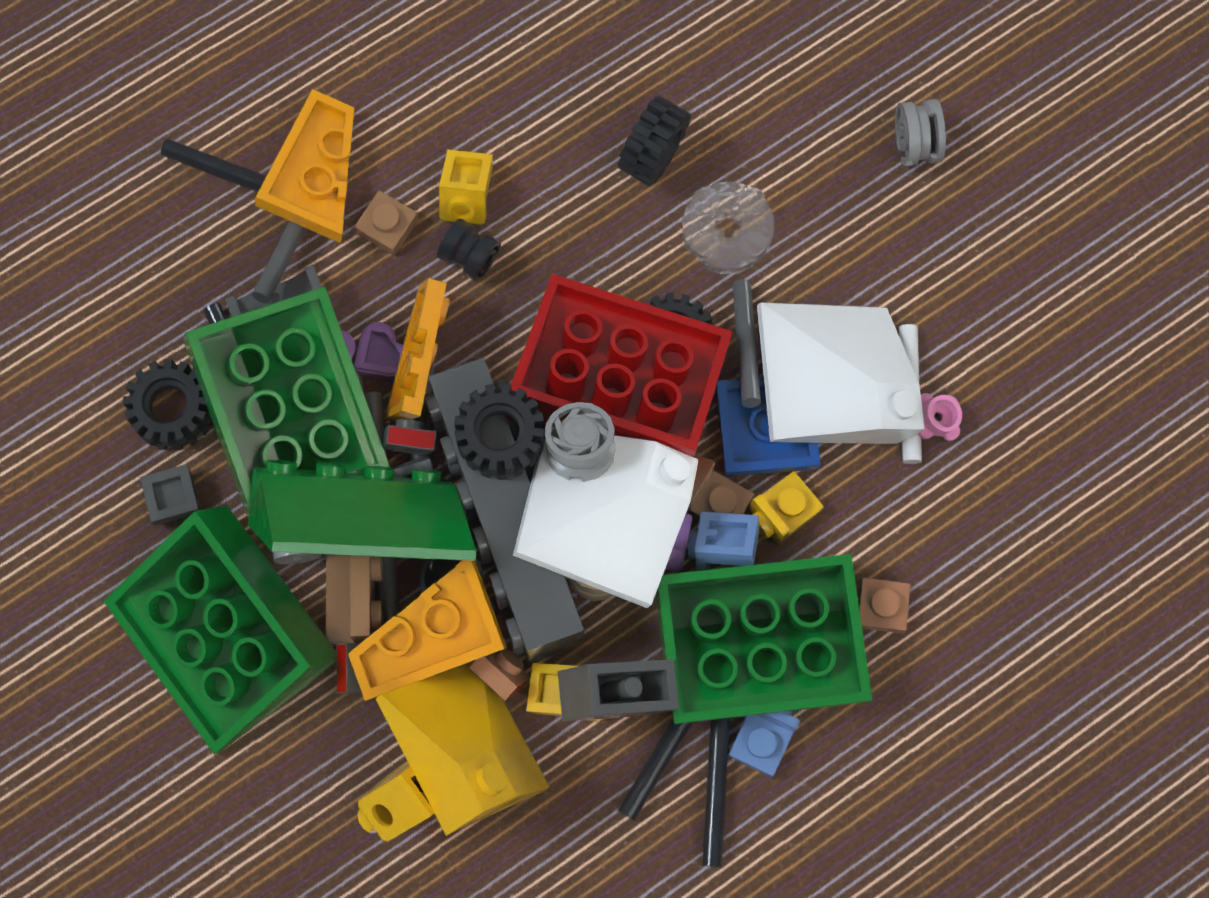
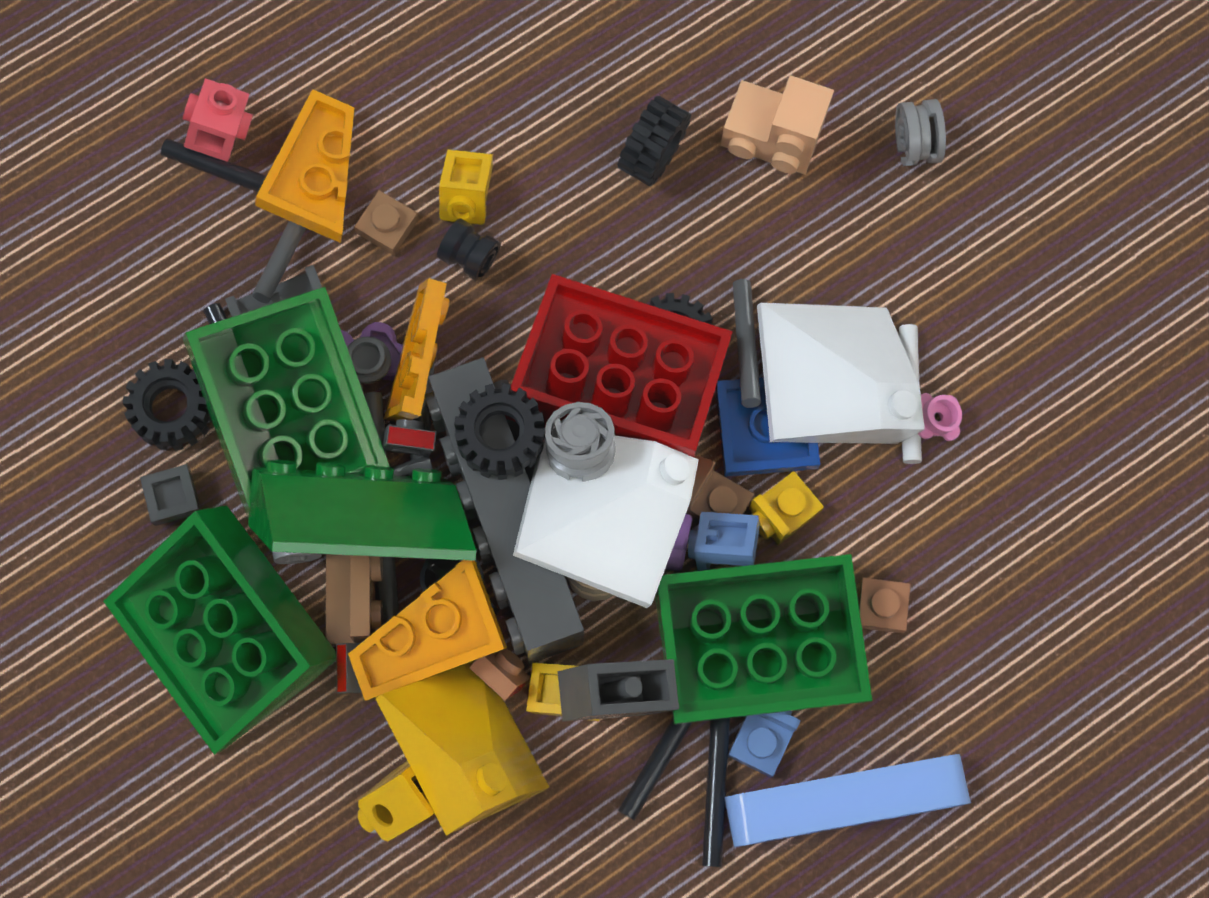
clear plate [682,182,774,274] -> none
none -> coral brick [182,78,253,162]
none -> dark grey plate [347,336,391,384]
none -> light nougat brick [720,75,834,175]
none -> light blue beam [725,754,971,847]

